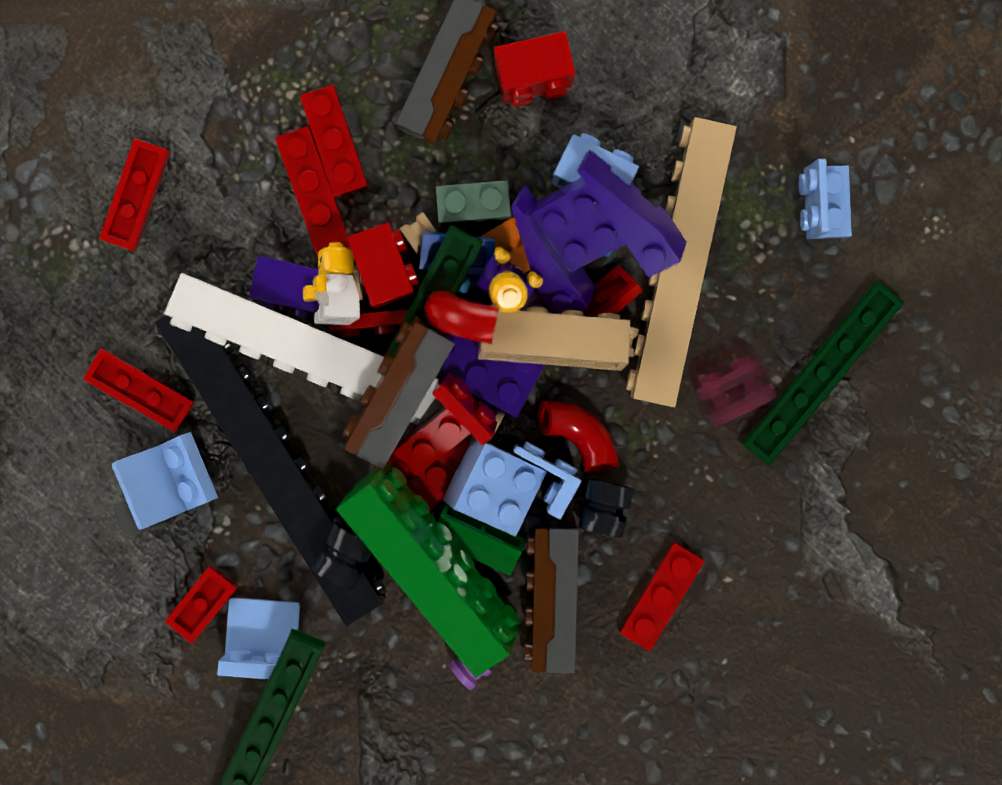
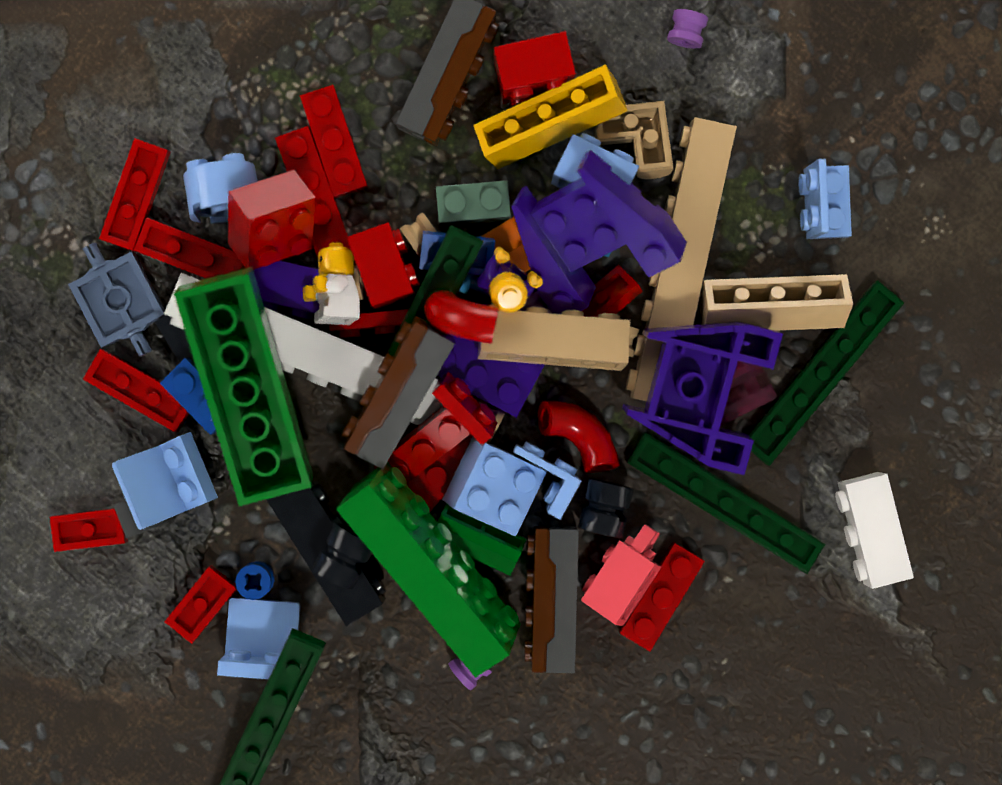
none -> red plate [50,508,128,552]
none -> sand blue plate [68,243,165,357]
none -> red plate [134,217,245,279]
none -> blue plate [160,357,216,435]
none -> green brick [174,267,313,506]
none -> light blue brick [183,153,258,223]
none -> red brick [228,170,316,270]
none -> blue wheel [235,561,275,600]
none -> yellow brick [473,65,628,169]
none -> coral hinge [580,524,661,626]
none -> tan brick [593,101,673,179]
none -> dark purple wedge [622,321,783,475]
none -> dark green tile [626,432,826,574]
none -> medium lavender wheel [667,9,708,49]
none -> tan brick [699,274,853,331]
none -> white brick [835,472,914,589]

